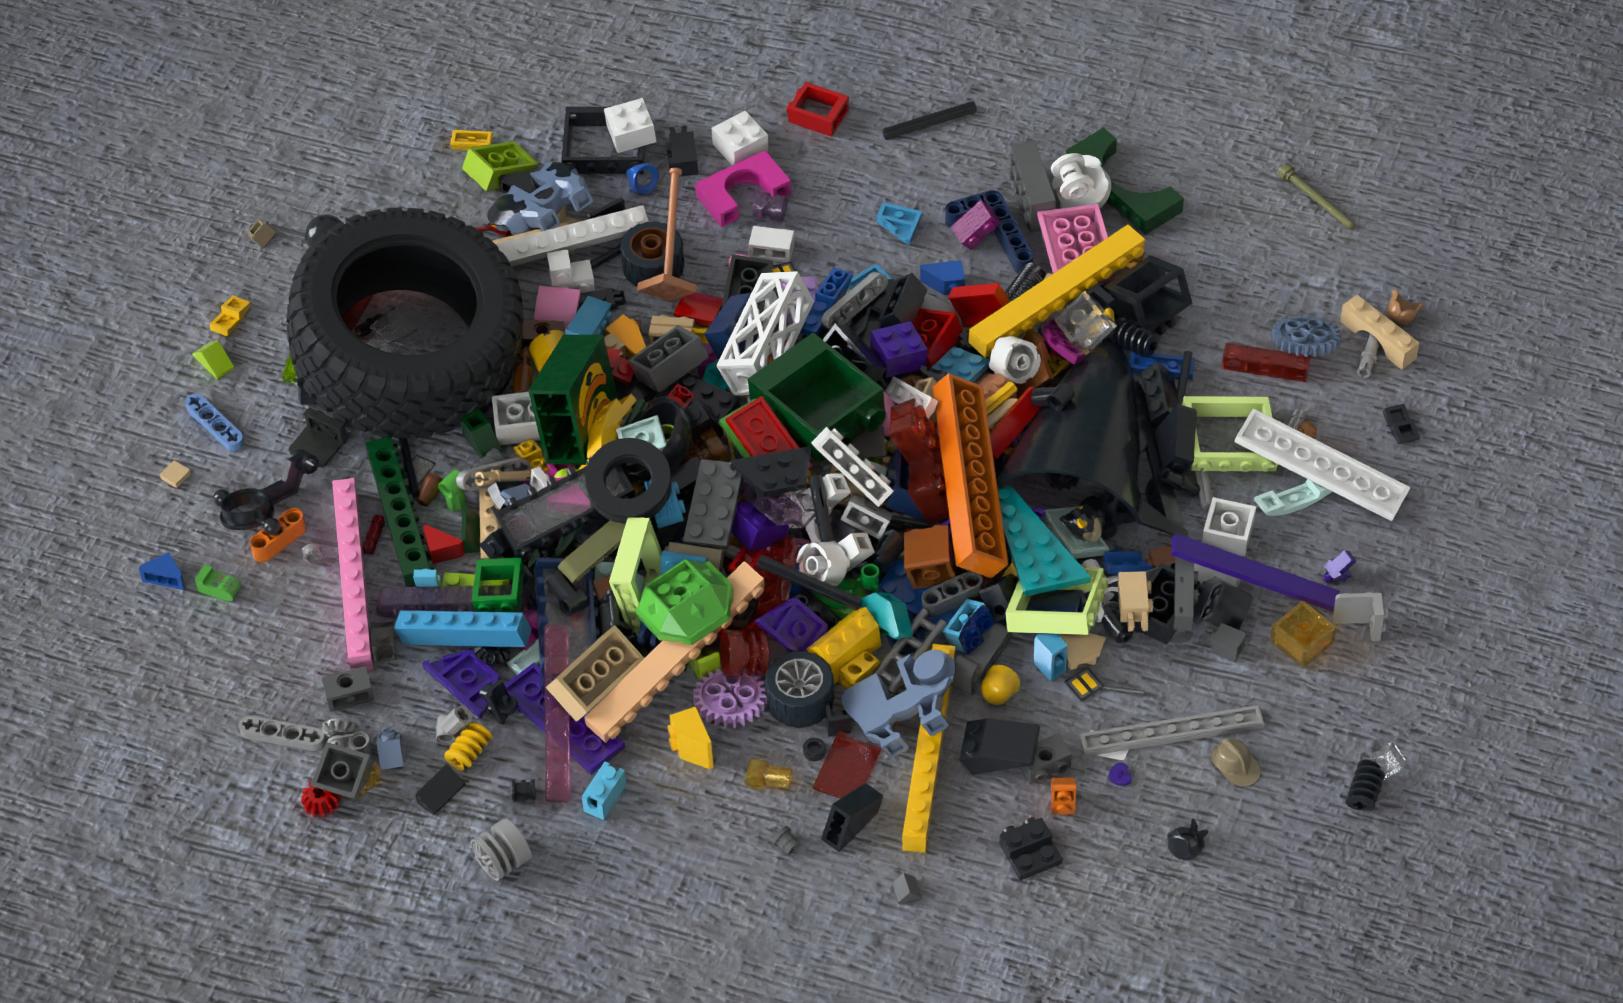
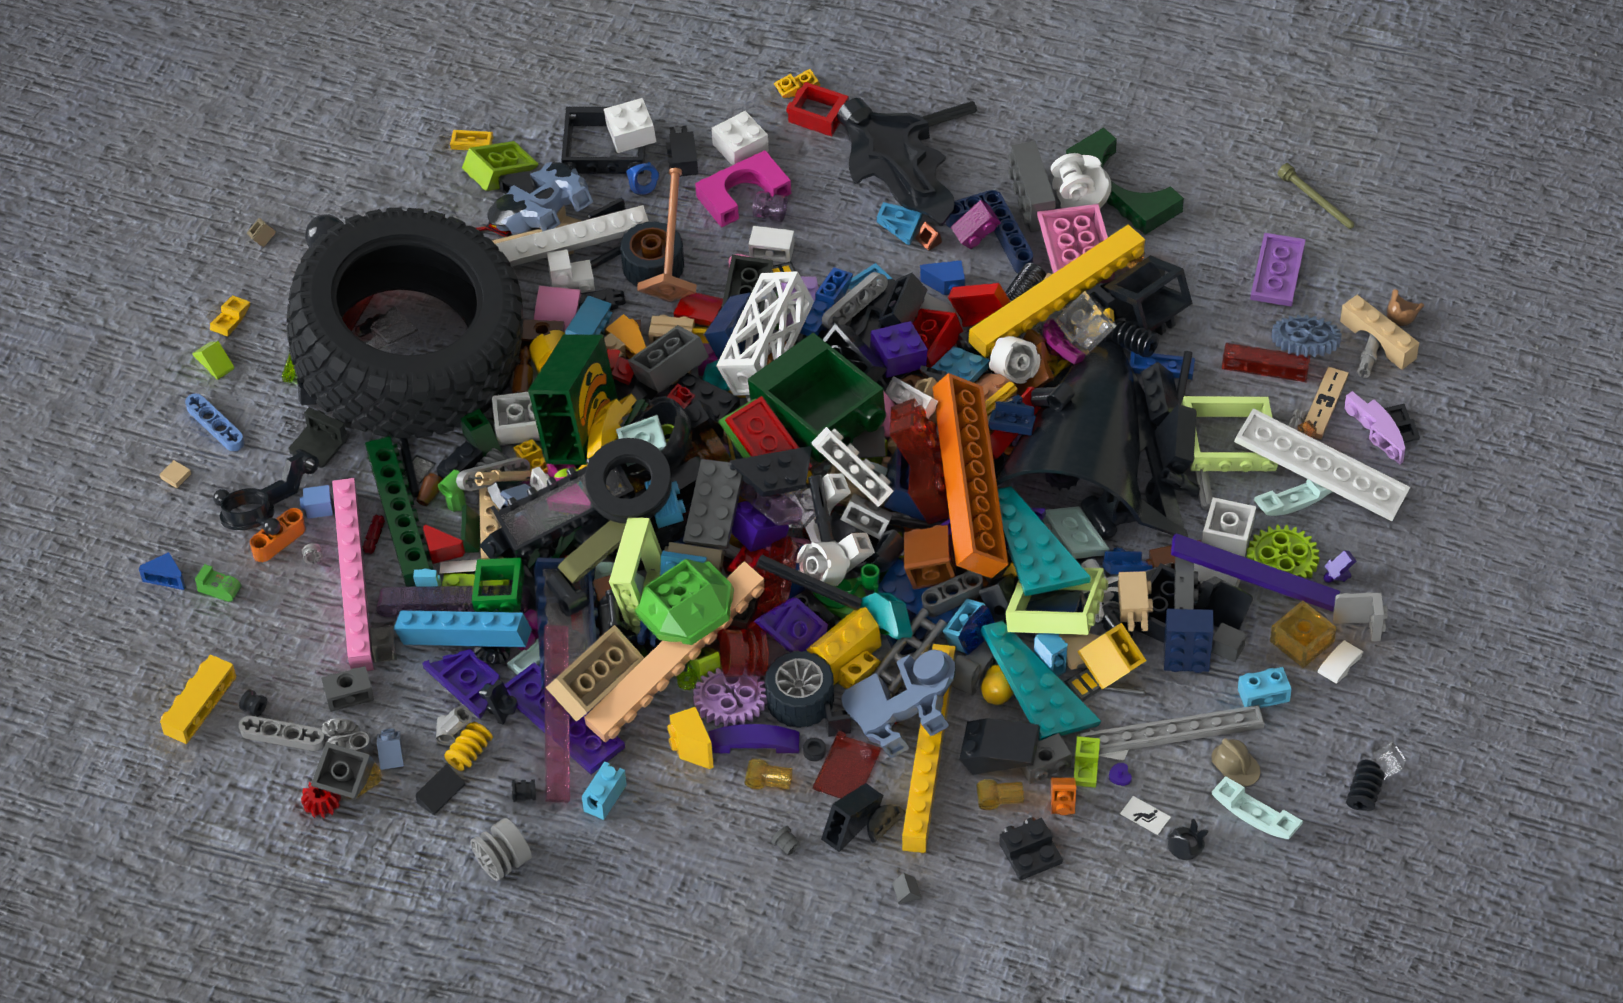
black hair [1059,504,1106,542] -> none
none -> yellow brick [160,654,236,744]
none -> black wheel [239,689,267,717]
none -> medium blue brick [300,485,333,519]
none -> black brick [436,441,483,479]
none -> white sticker [439,559,479,574]
none -> clear neon green bush [677,667,697,690]
none -> dark purple slope [708,724,800,753]
none -> yellow slope [774,69,821,98]
none -> black piece [837,98,954,226]
none -> black tile [867,804,906,843]
none -> copper slope [915,222,942,250]
none -> clear yellow piece [976,779,1024,810]
none -> teal wing [980,621,1101,741]
none -> dark blue slope [988,395,1036,435]
none -> lime slope [1073,736,1100,788]
none -> yellow slope [1077,623,1147,689]
none -> white sticker [1120,796,1171,835]
none -> dark blue brick [1163,609,1213,673]
none -> light aqua slope [1212,776,1303,839]
none -> medium azure brick [1238,667,1291,708]
none -> lime gear [1246,525,1319,579]
none -> medium lavender plate [1250,233,1306,307]
none -> tan tile [1301,367,1349,440]
none -> white slope [1318,640,1363,684]
none -> lavender slope [1344,391,1405,464]

